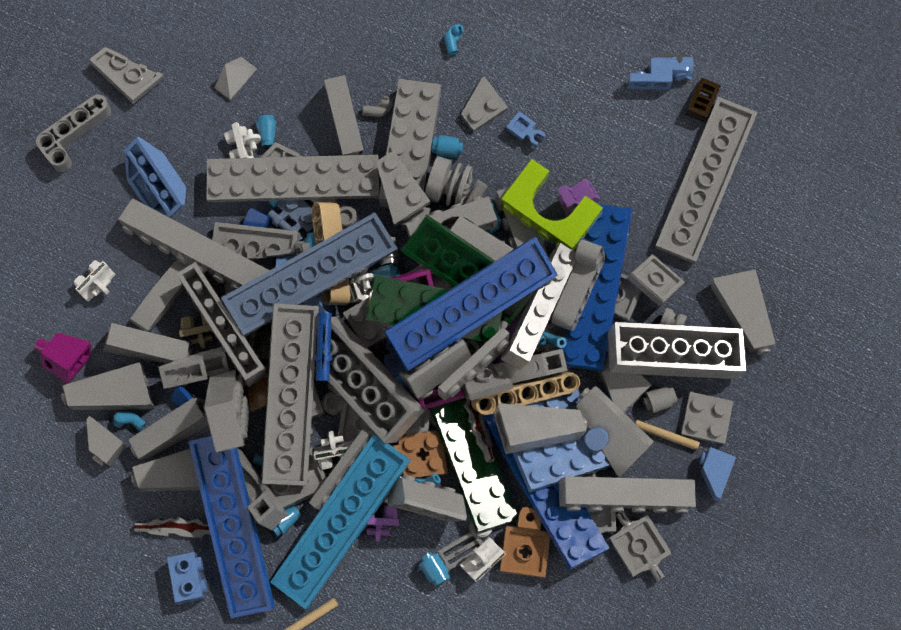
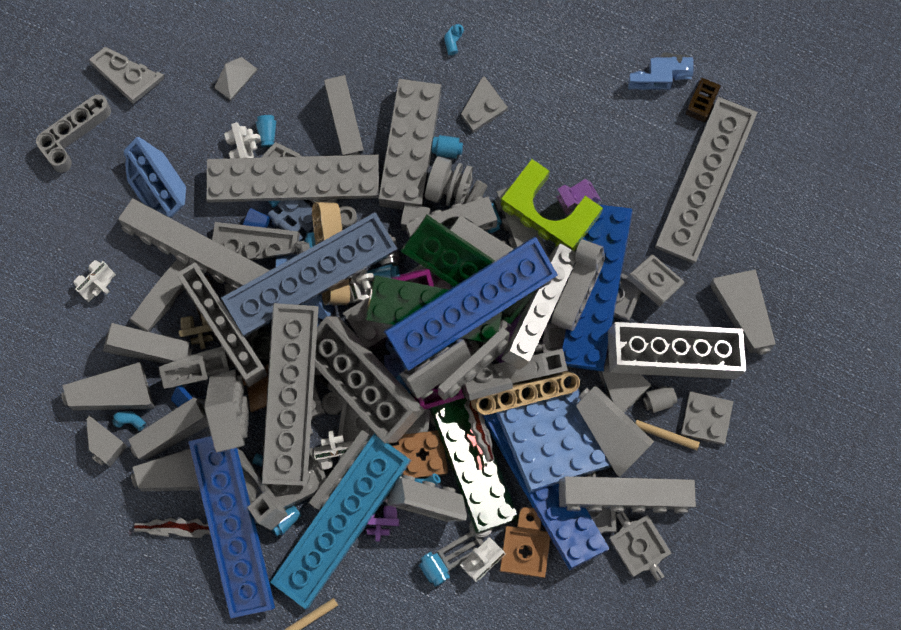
magenta torso [34,333,91,384] -> none
medium blue brick [167,552,208,604] -> none
blue pin [314,313,333,381] -> none
light grey arm [363,96,393,118] -> none
light grey wing [376,150,430,227] -> none
light grey slope [493,403,587,454] -> none
medium blue plate [506,111,545,148] -> none
dark azure arm [538,331,567,348] -> none
medium blue tile [585,427,609,451] -> none
light grey wheel [660,308,687,326] -> none
medium blue slope [699,447,736,502] -> none

